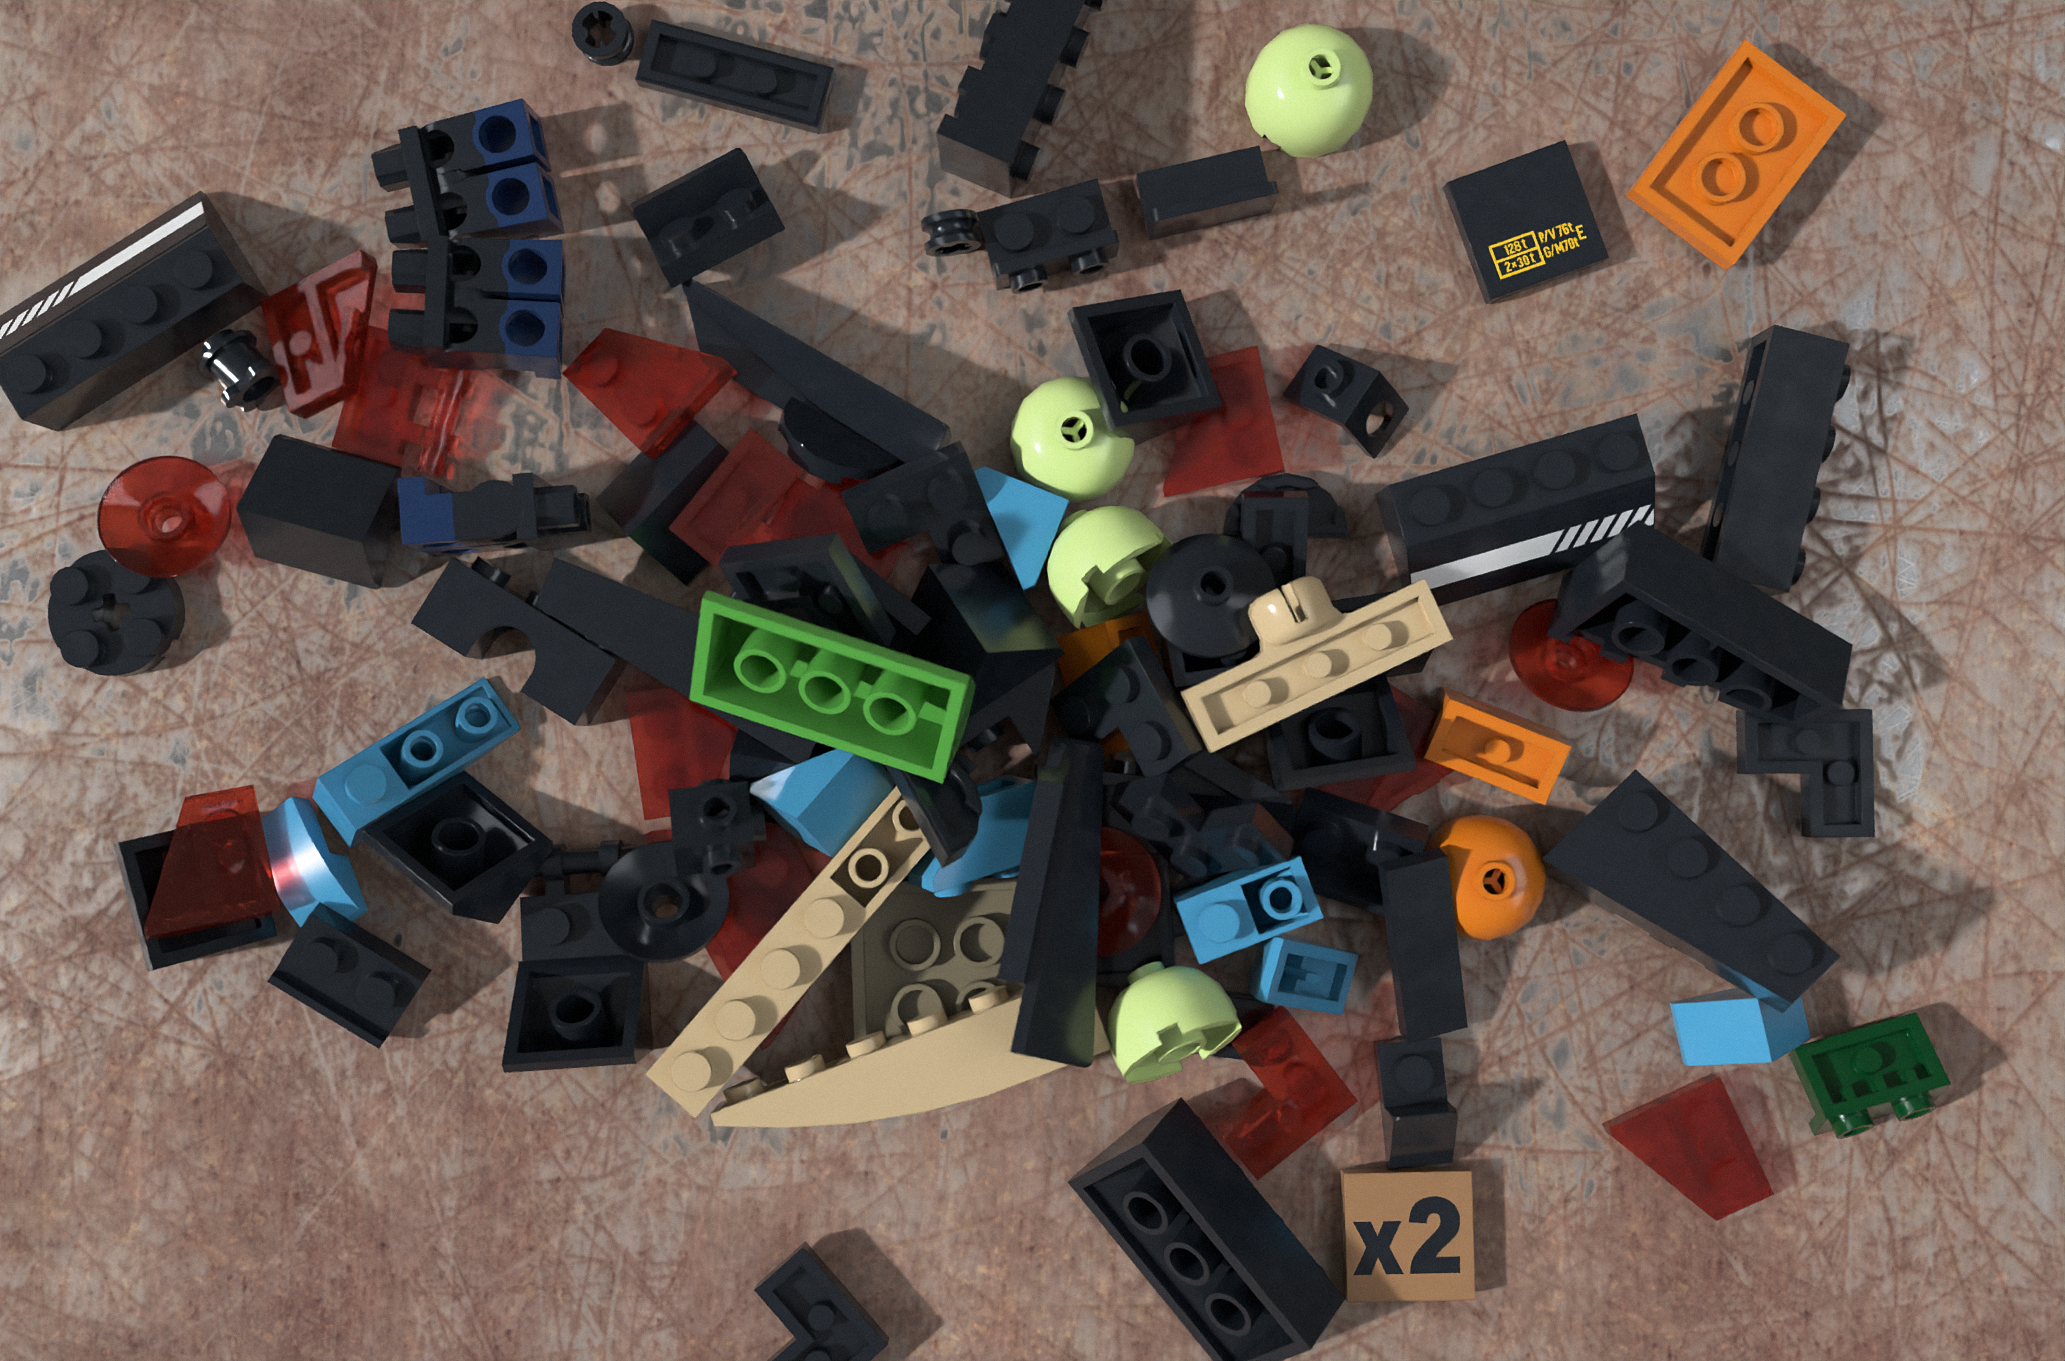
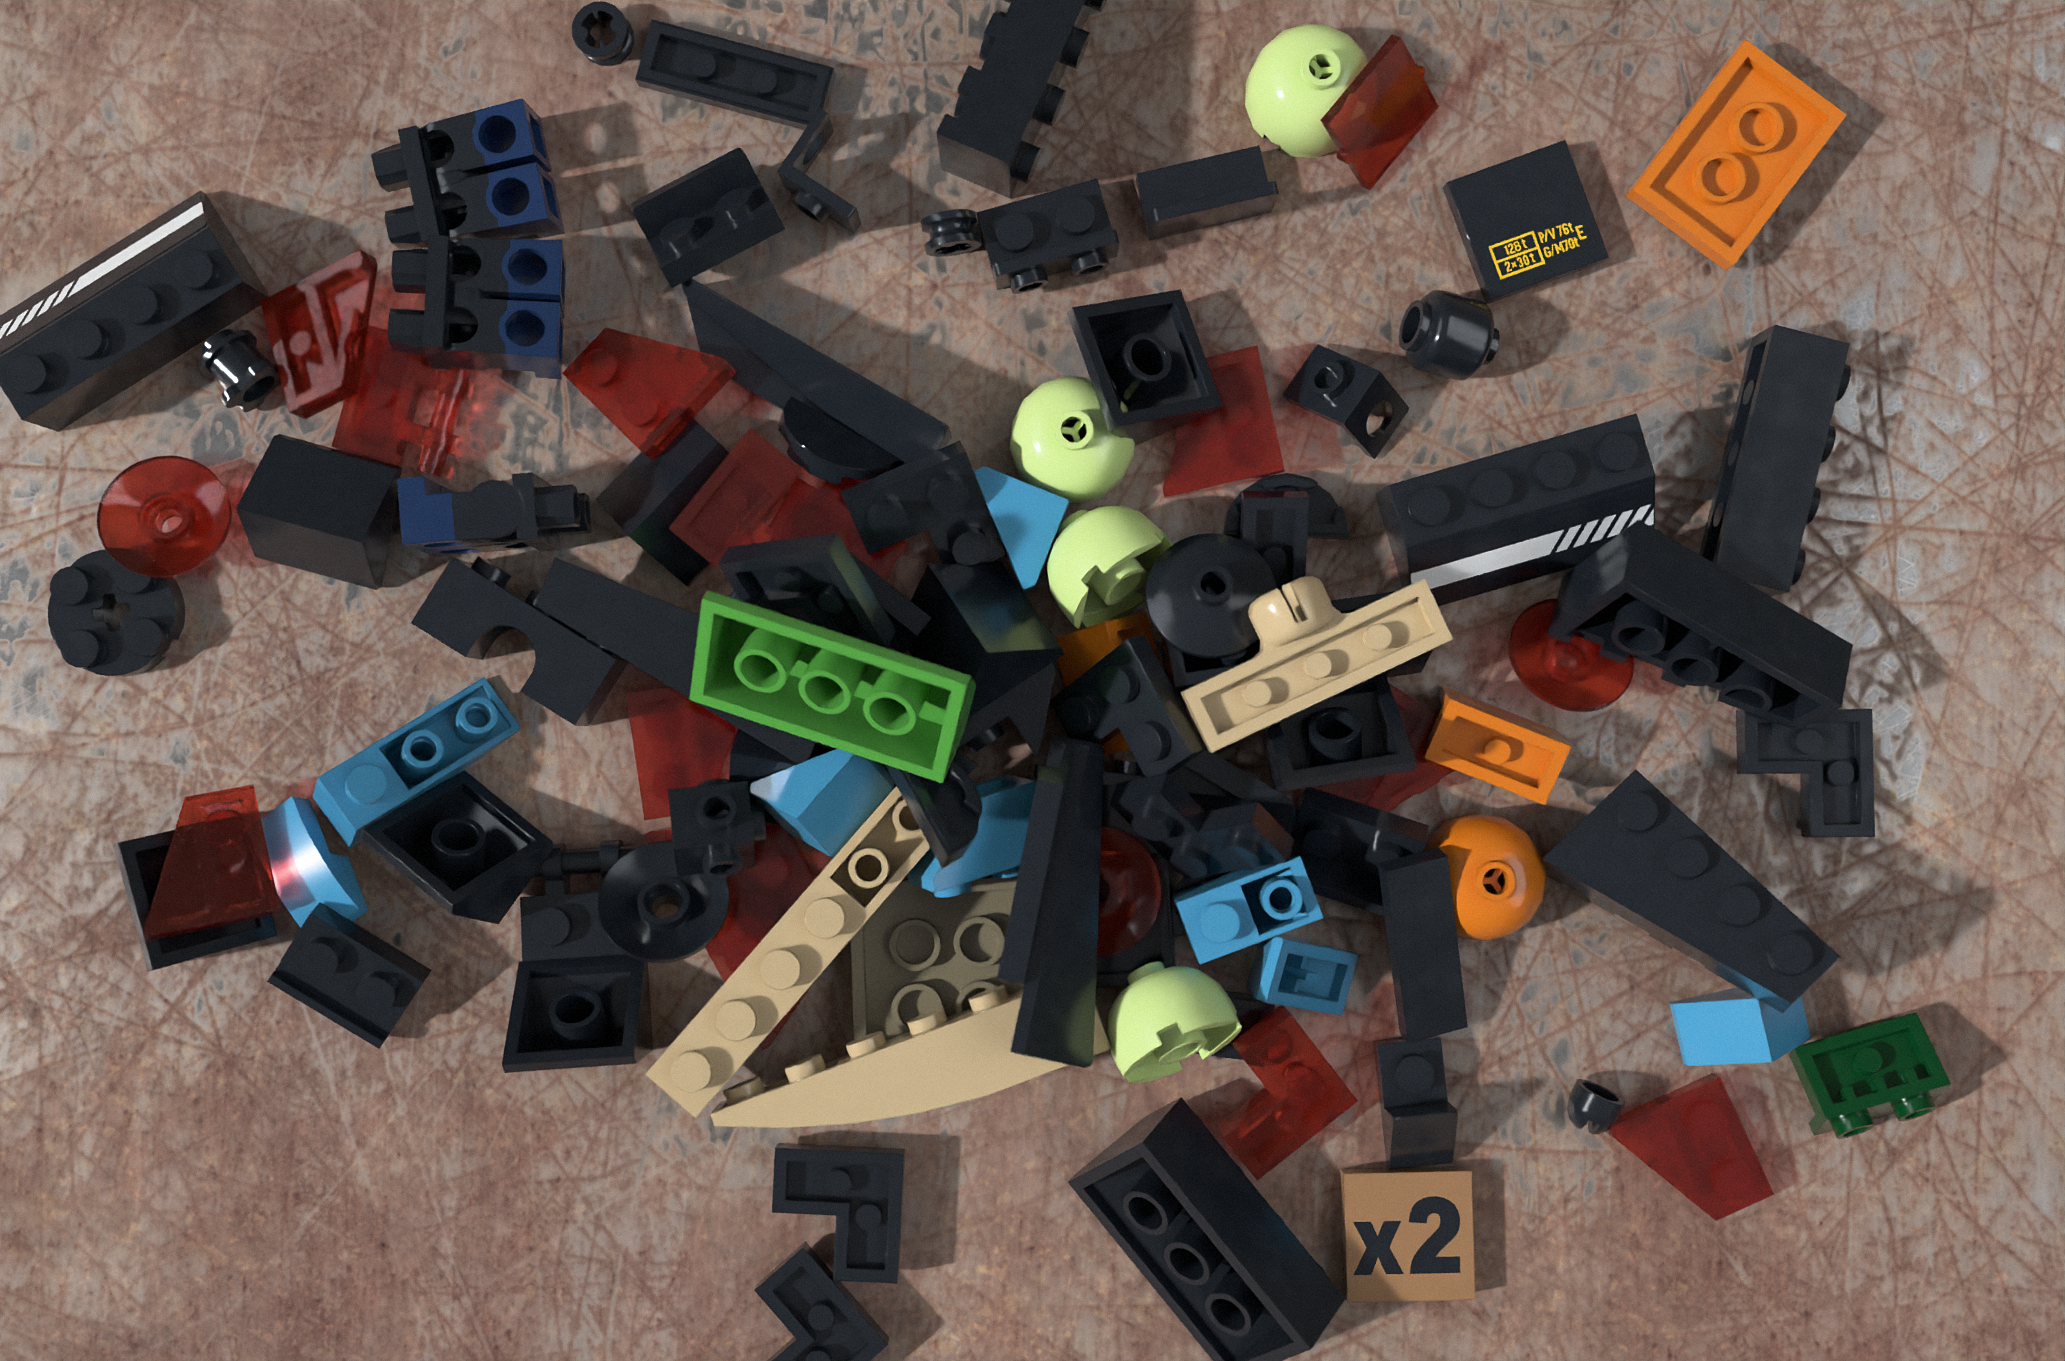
none -> black plate [772,1143,905,1284]
none -> black bracket [777,108,861,234]
none -> clear red piece [1320,34,1439,190]
none -> black head [1399,290,1500,381]
none -> black hinge [1567,1079,1625,1135]

